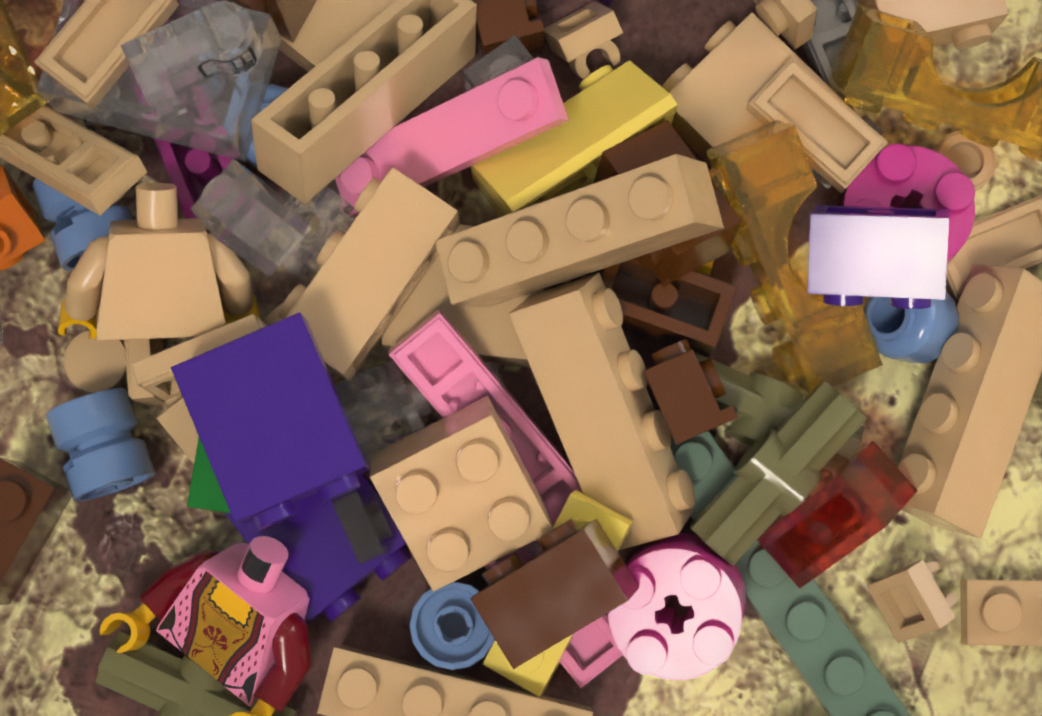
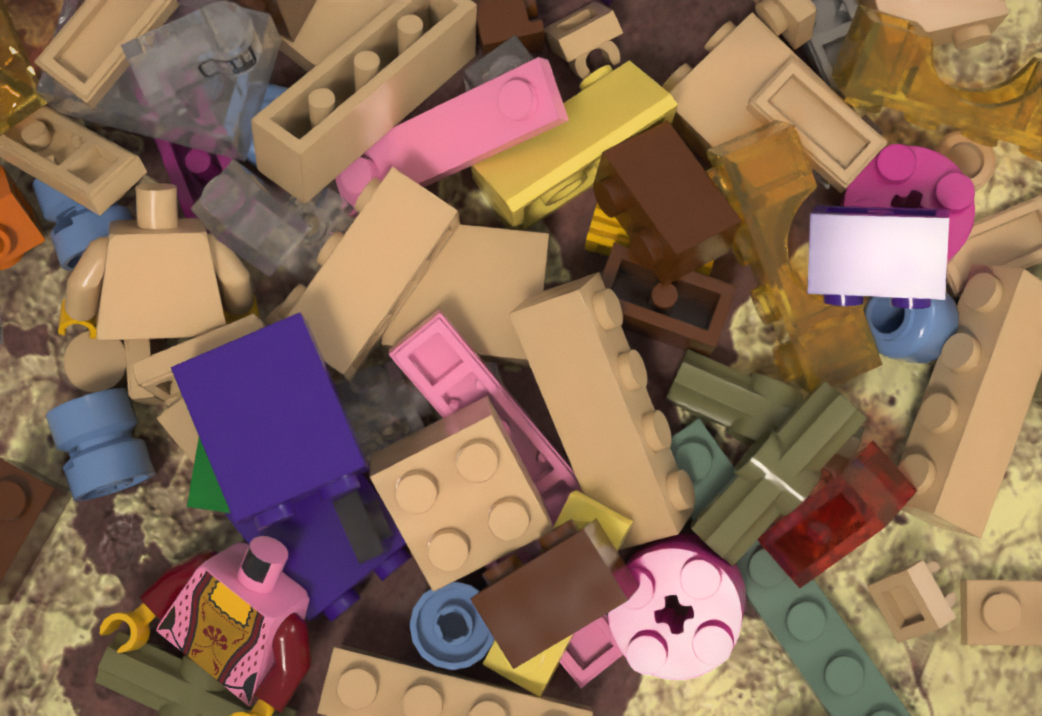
tan brick [435,154,724,307] -> none
reddish brown brick [644,339,738,445] -> none

